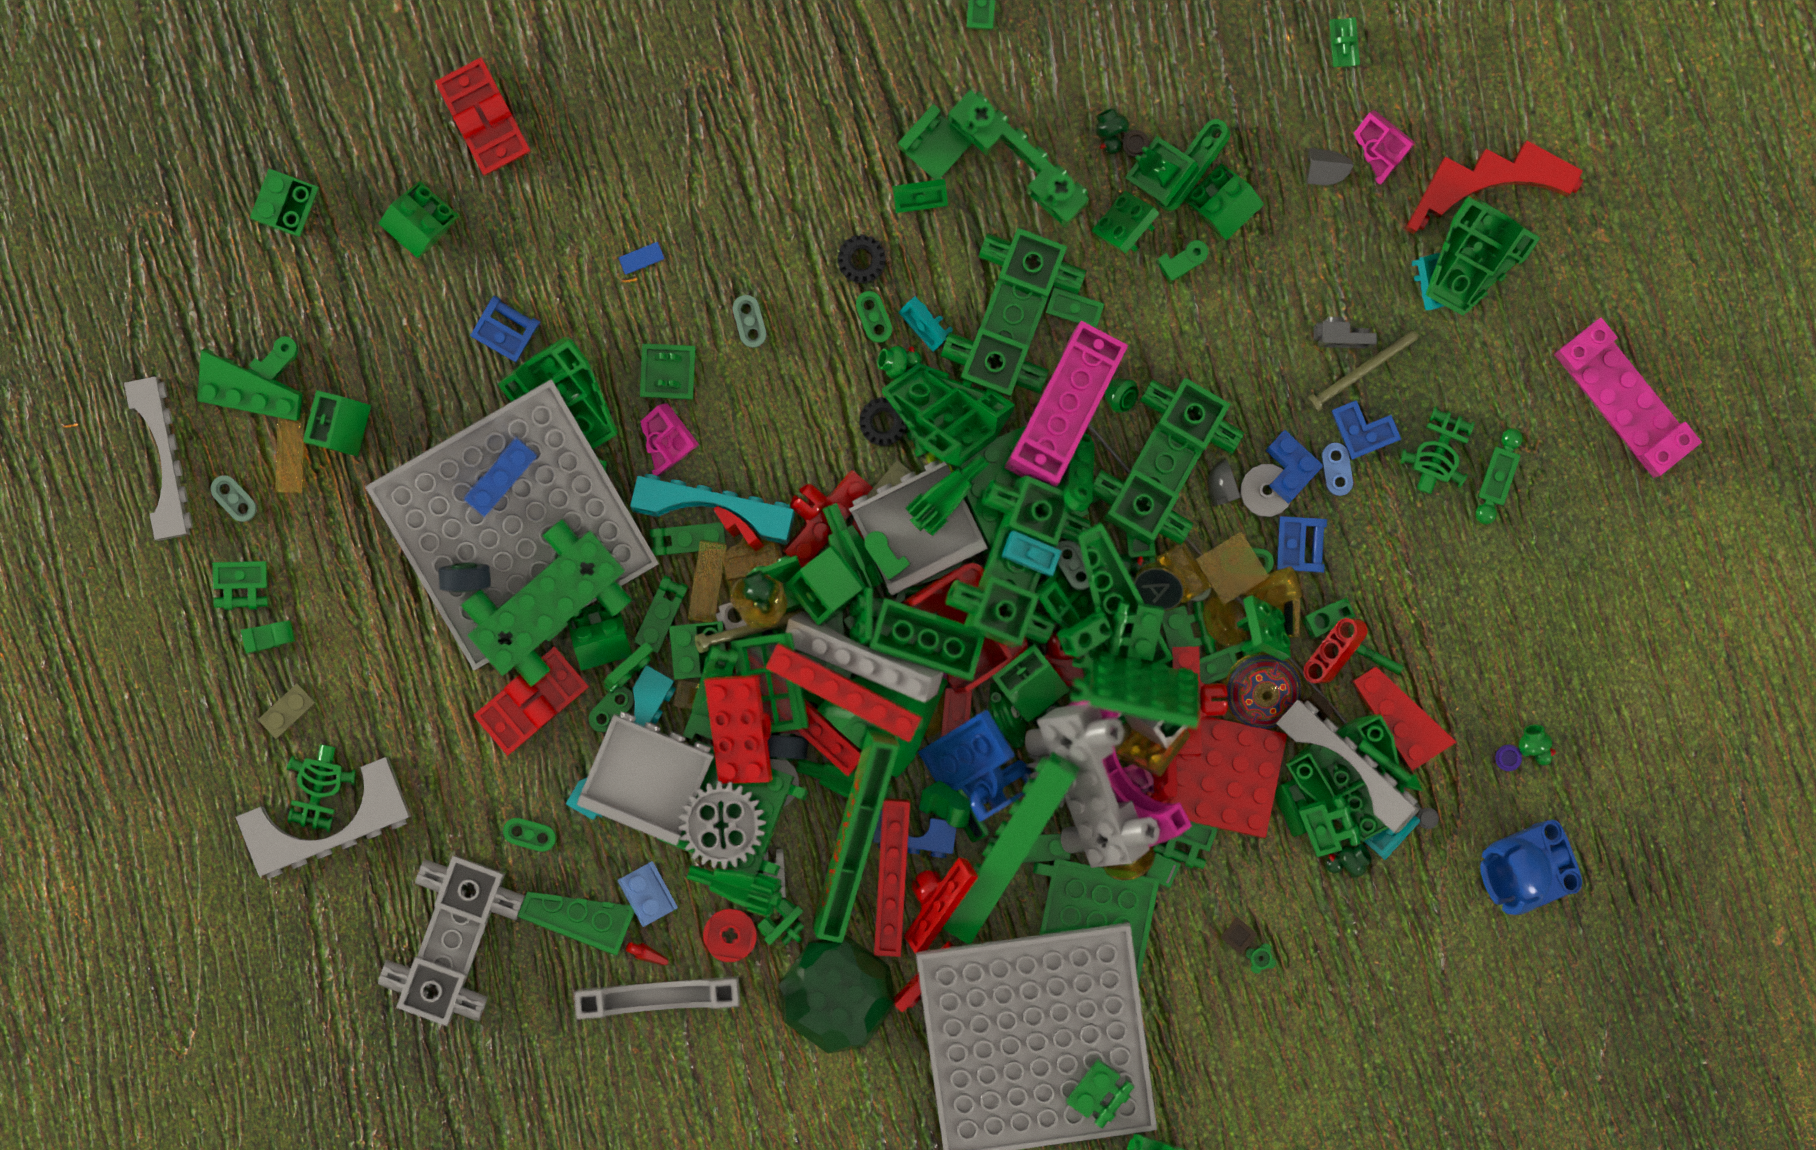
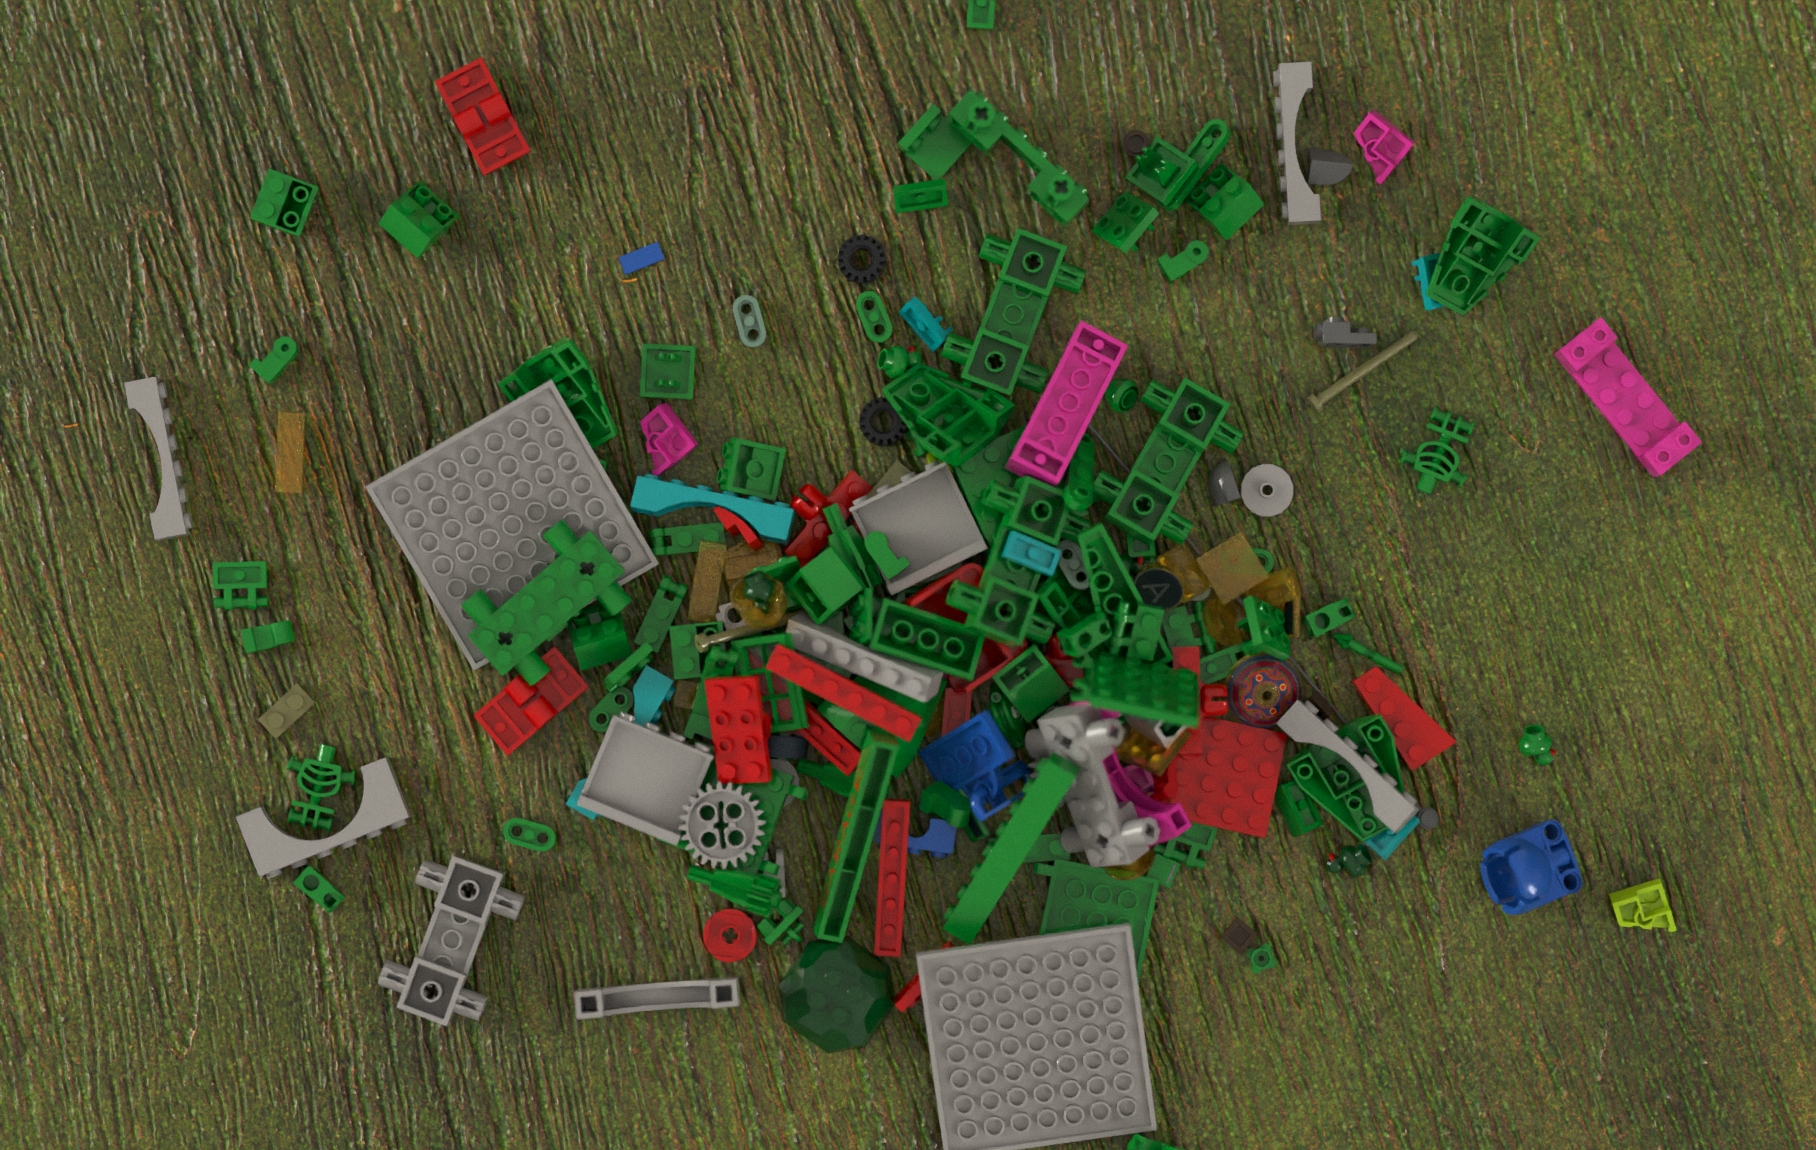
green wing [197,348,303,421] -> none
sand green plate [211,475,257,522] -> none
green slope [303,390,372,457] -> none
black wheel [438,563,491,592] -> none
blue arch [464,436,537,517] -> none
blue plate [470,295,540,363] -> none
green wing [517,892,635,957] -> none
medium blue plate [617,861,678,927] -> none
red bar [626,942,669,966] -> none
red plate [904,857,978,954] -> none
green piece [905,453,990,536] -> none
green plate [1045,288,1105,329] -> none
green plate [1066,1059,1135,1129] -> none
dark green animal [1096,108,1129,154] -> none
blue plate [1266,430,1324,504] -> none
blue plate [1276,516,1327,573] -> none
green plate [1299,794,1361,857] -> none
red beam [1303,618,1368,684] -> none
medium blue plate [1321,443,1353,496] -> none
green hips [1329,17,1360,68] -> none
blue plate [1331,400,1401,460] -> none
green piece [1358,739,1423,791] -> none
red arch [1405,141,1583,234] -> none
green plate [1475,428,1523,525] -> none
dark purple plate [1495,745,1522,771] -> none
none -> green leg [293,863,346,913]
none -> green plate [717,438,786,501]
none -> light grey arch [1273,62,1321,225]
none -> lime slope [1609,878,1677,932]

